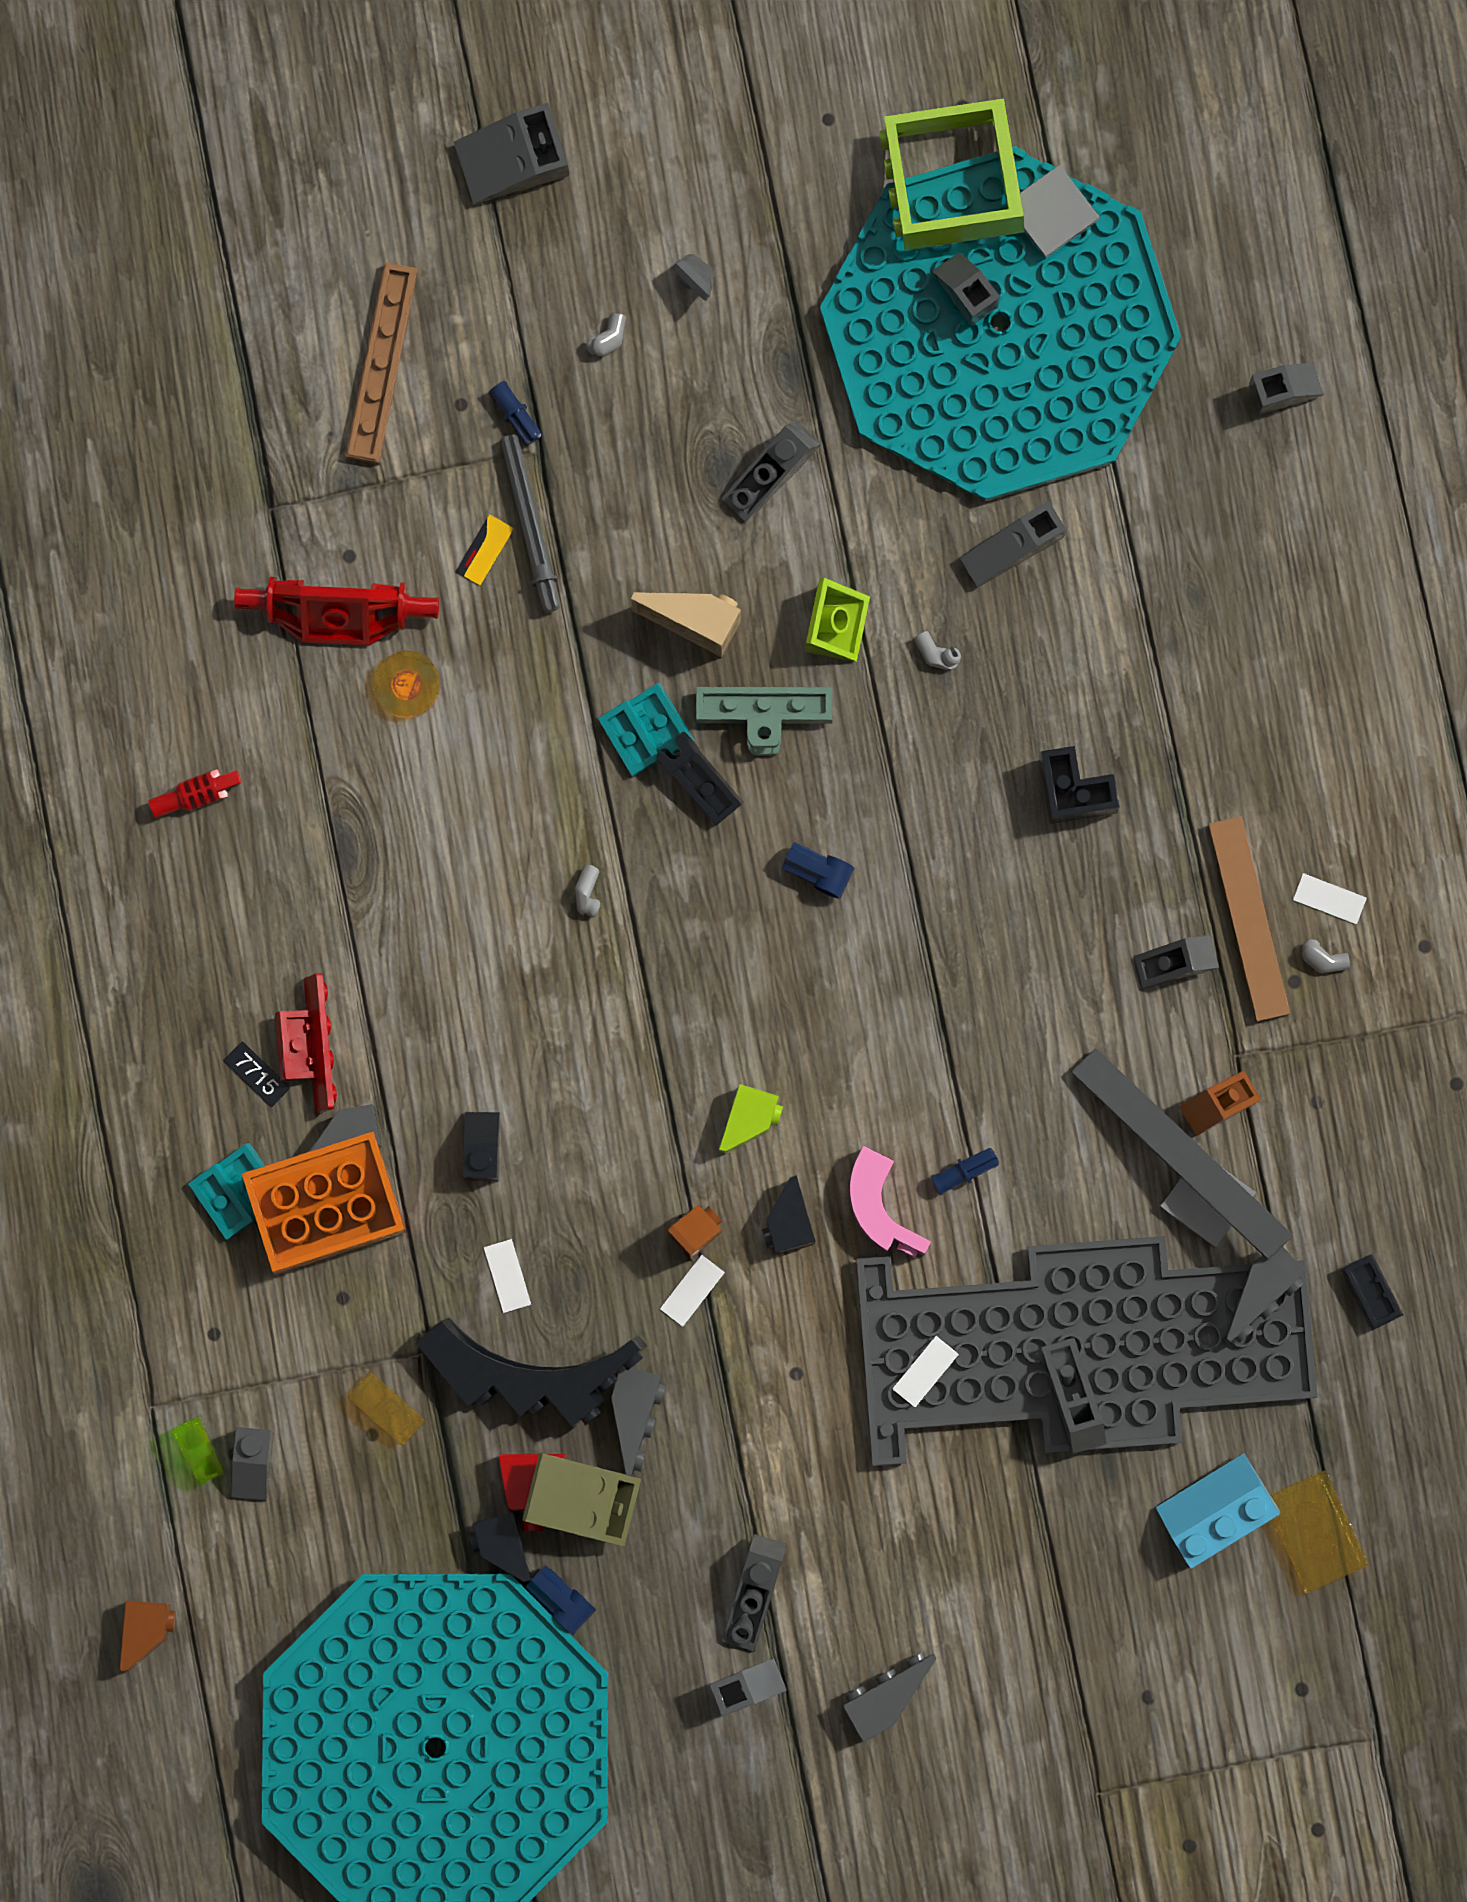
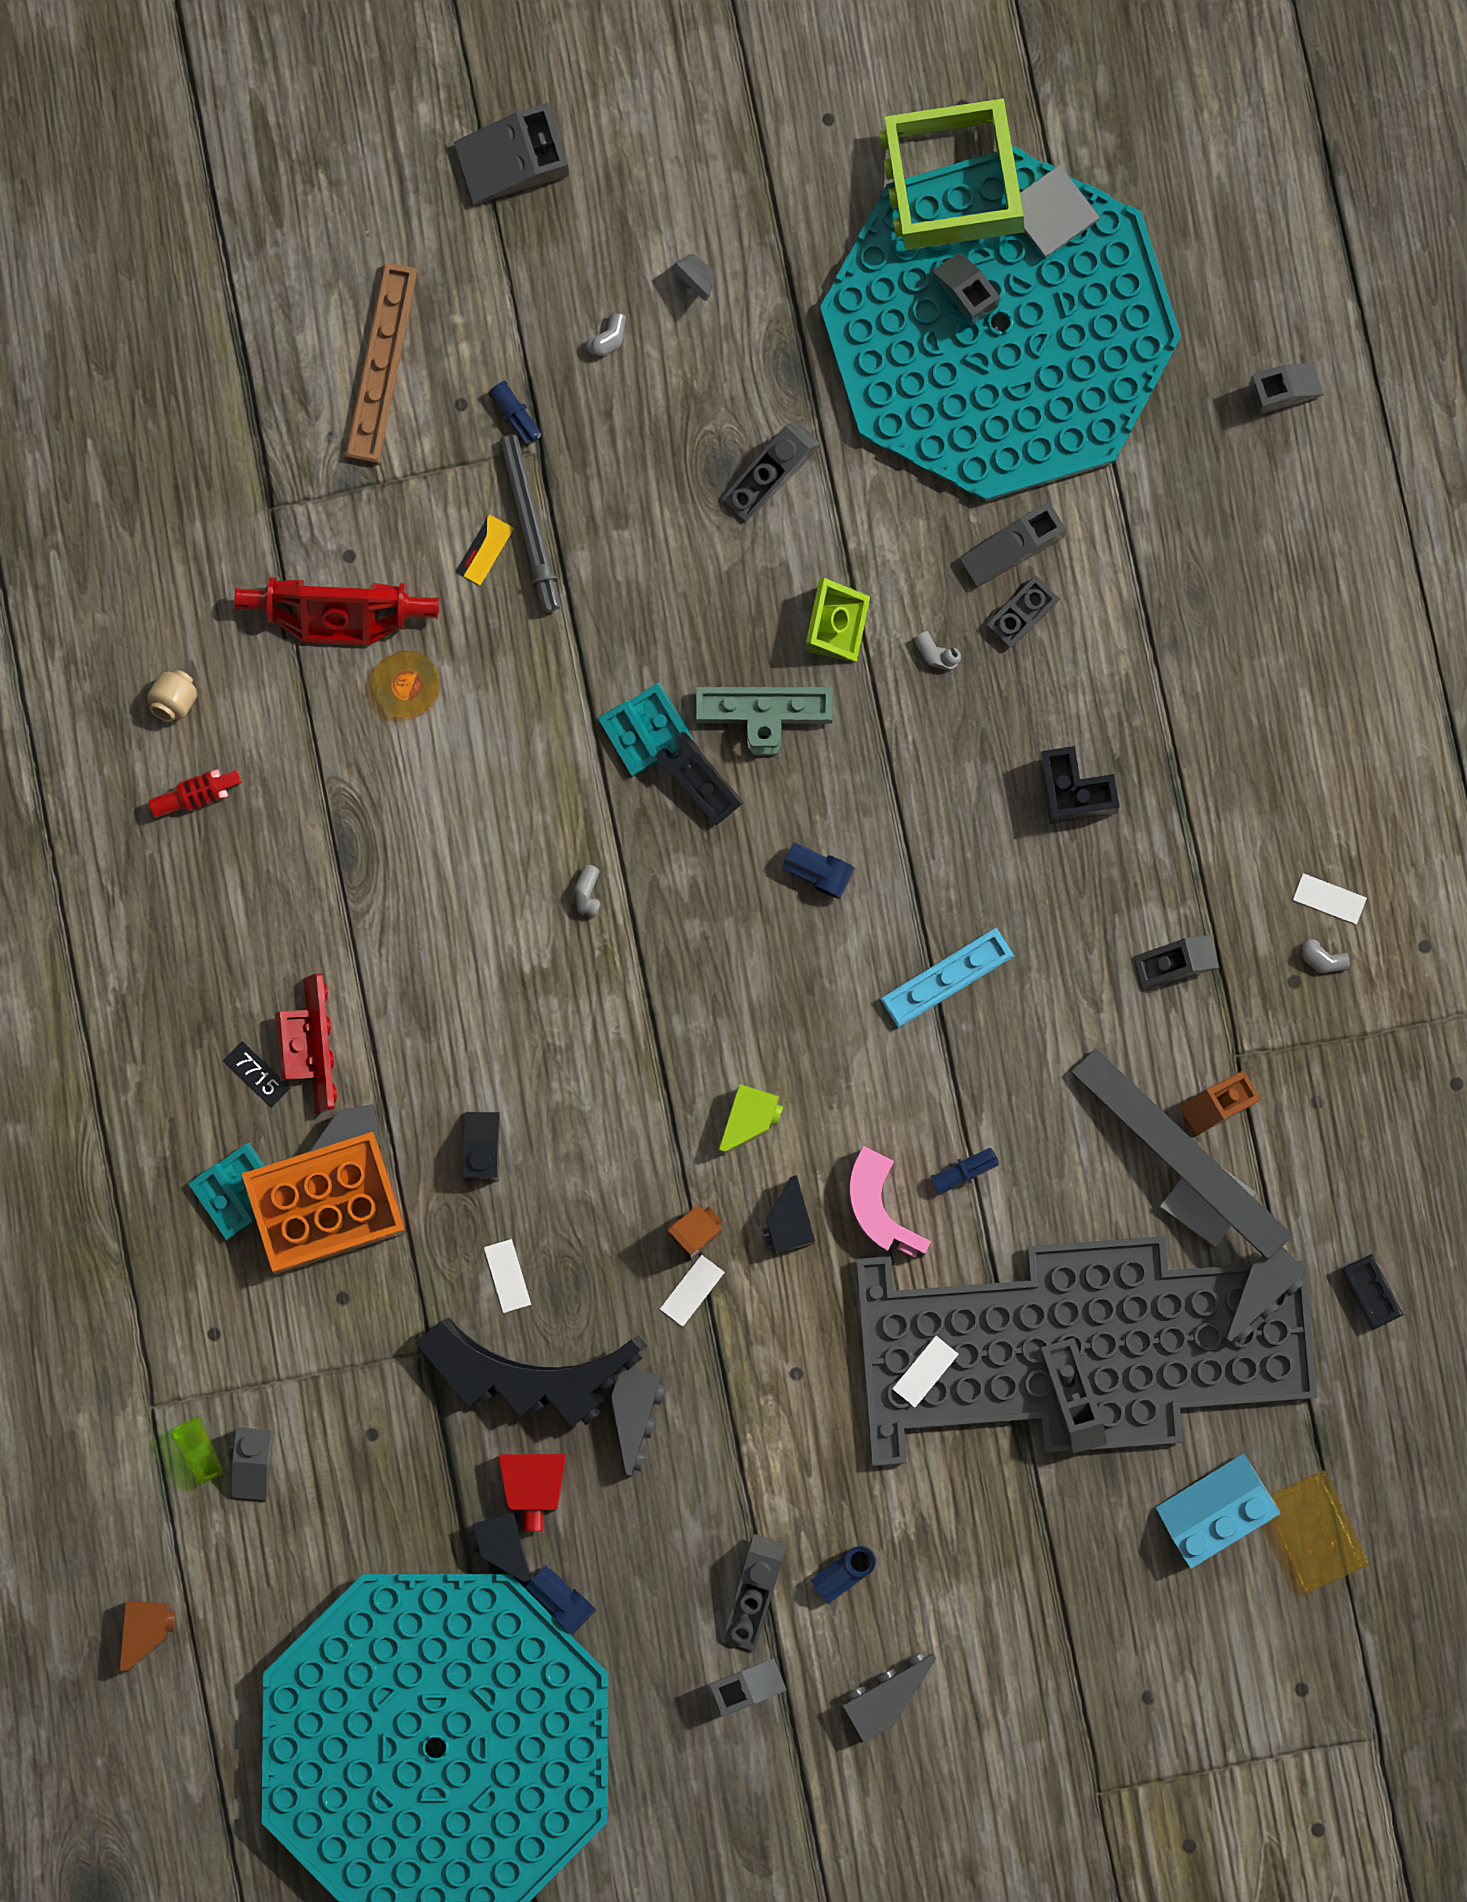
clear yellow slope [348,1371,425,1446] -> none
olive slope [522,1453,641,1546] -> none
tan slope [631,592,741,658] -> none
medium nougat tile [1208,816,1290,1023] -> none
none -> tan head [147,670,198,722]
none -> dark blue piece [810,1545,877,1604]
none -> medium azure tile [880,928,1014,1029]
none -> dark grey slope [987,575,1060,648]

